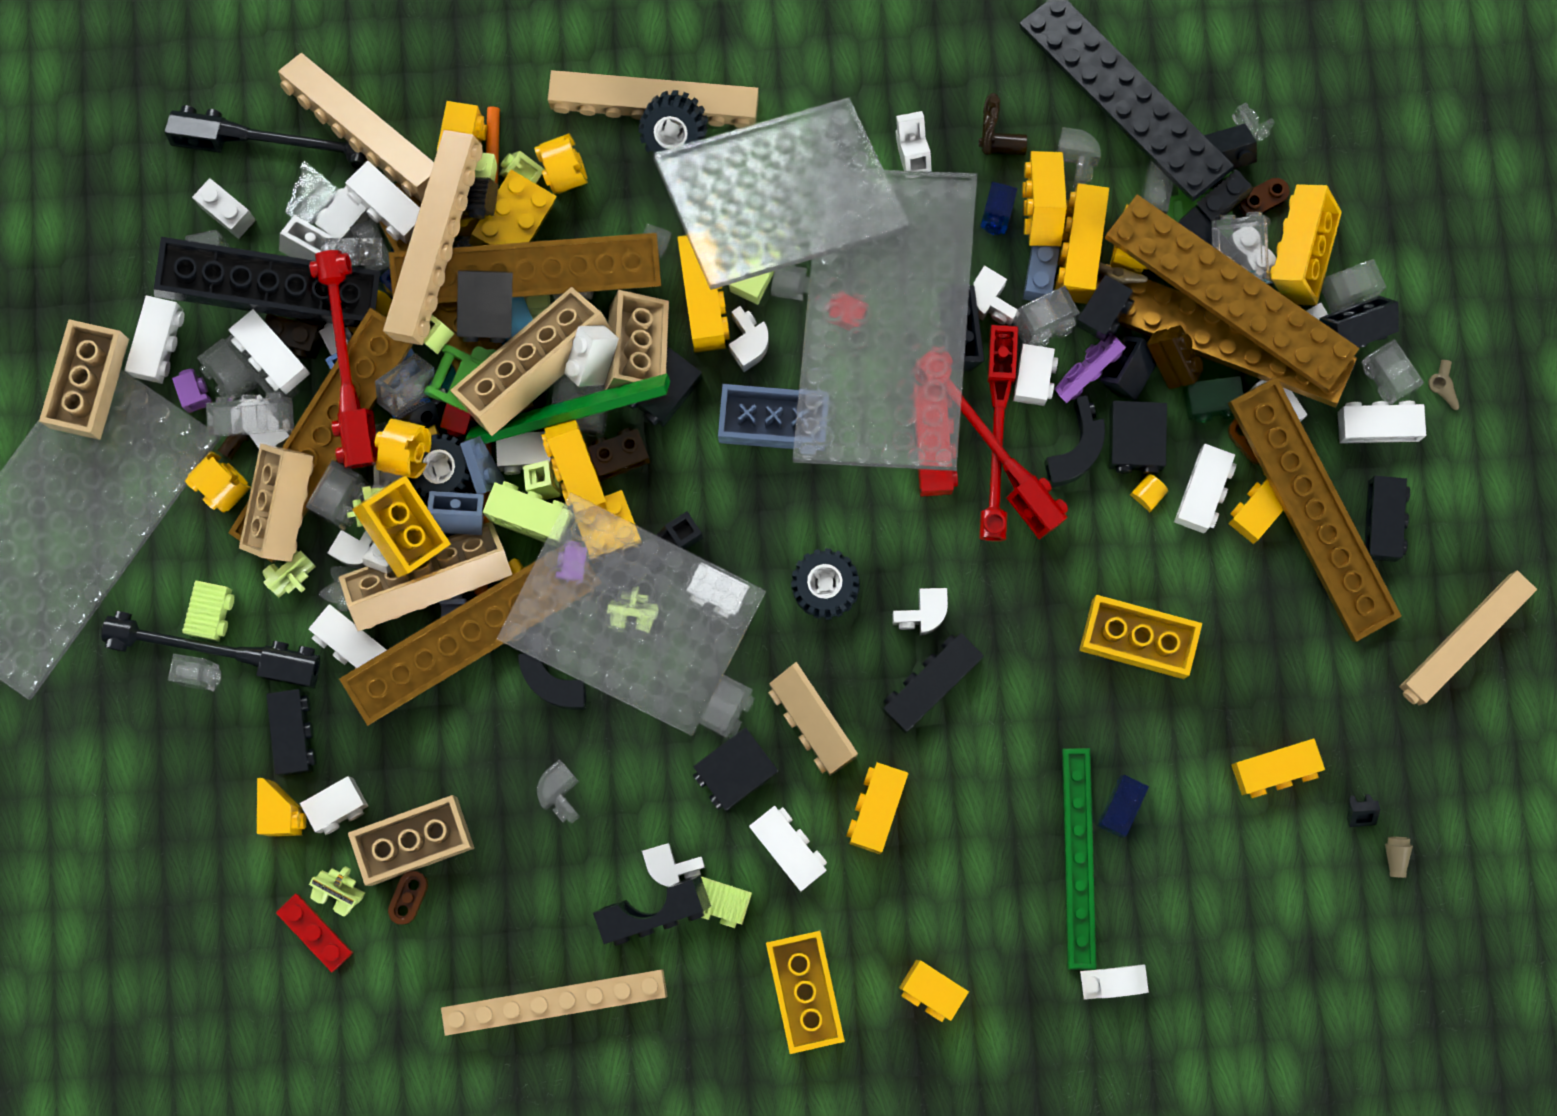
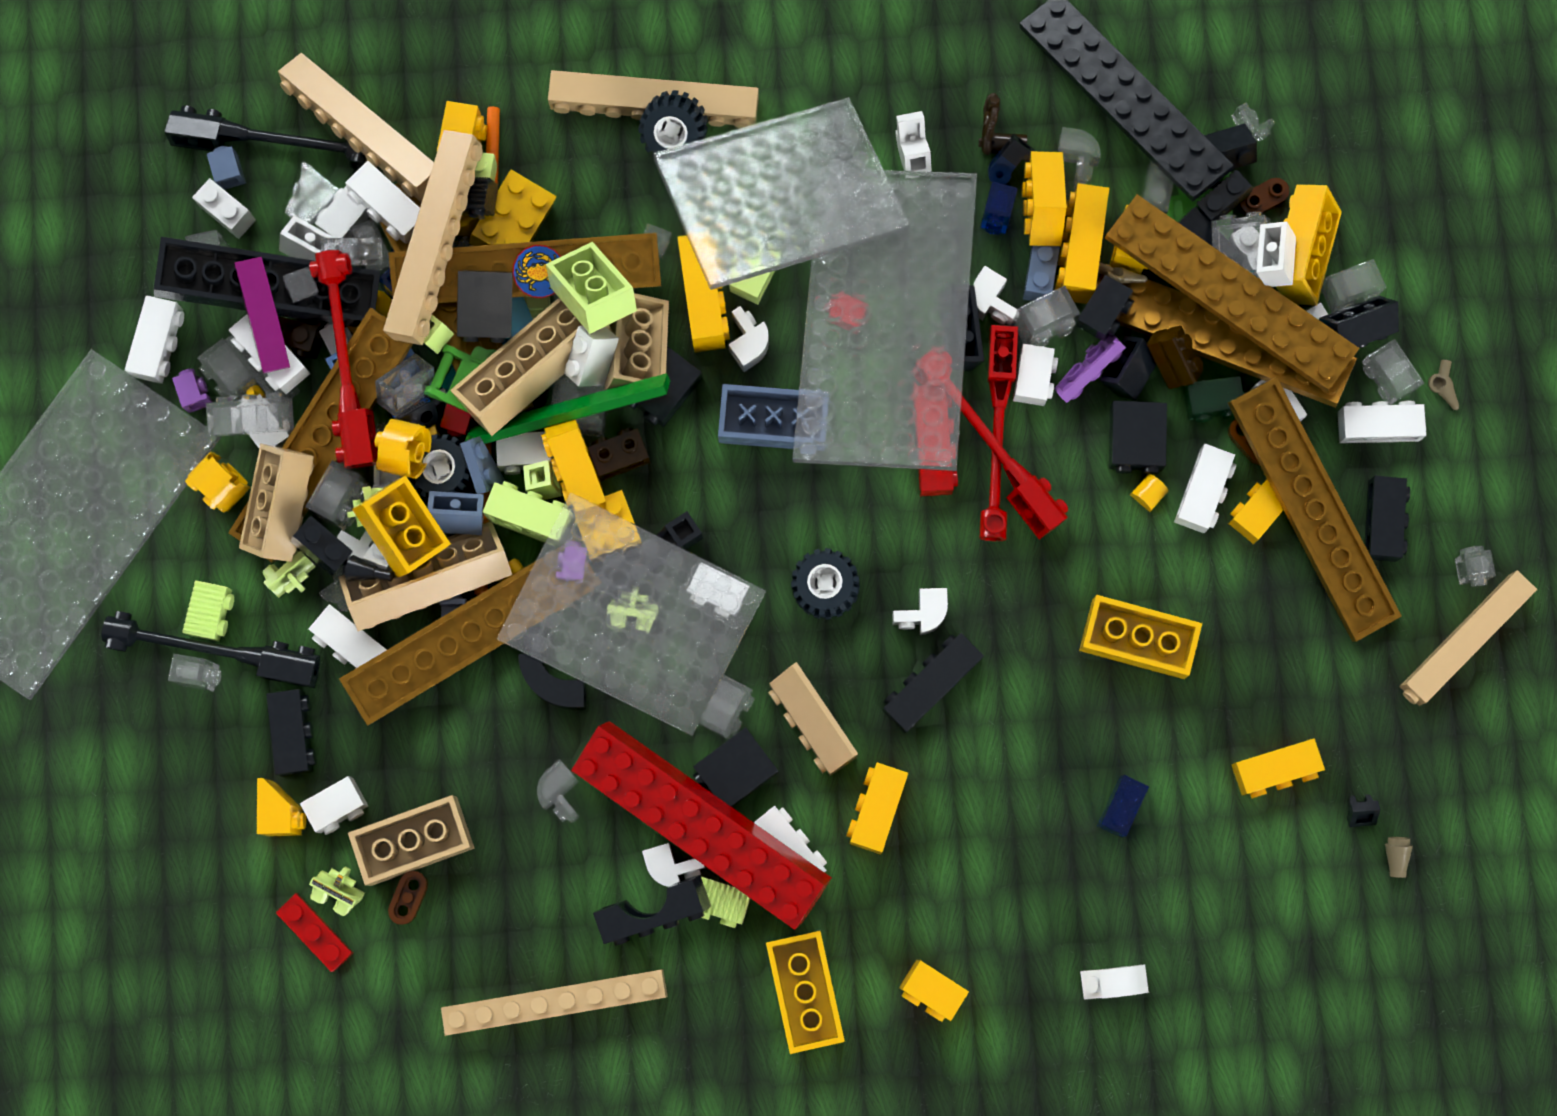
tan brick [39,319,129,440] -> none
dark brown pin [217,425,249,460] -> none
yellowish green bracket [500,151,545,184] -> none
yellow brick [534,133,588,194] -> none
clear brick [771,263,811,301] -> none
black arch [1044,396,1105,488] -> none
green tile [1062,748,1096,970] -> none
none -> sand blue brick [207,146,246,190]
none -> magenta slope [234,257,290,374]
none -> yellow hand [246,385,267,400]
none -> clear tile [282,267,319,303]
none -> black brick [290,516,353,576]
none -> black cone [343,555,394,582]
none -> tile [513,245,561,298]
none -> yellowish green brick [546,242,637,334]
none -> red brick [571,721,832,930]
none -> leg [988,134,1034,186]
none -> white brick [1256,221,1296,287]
none -> clear brick [1455,546,1496,587]

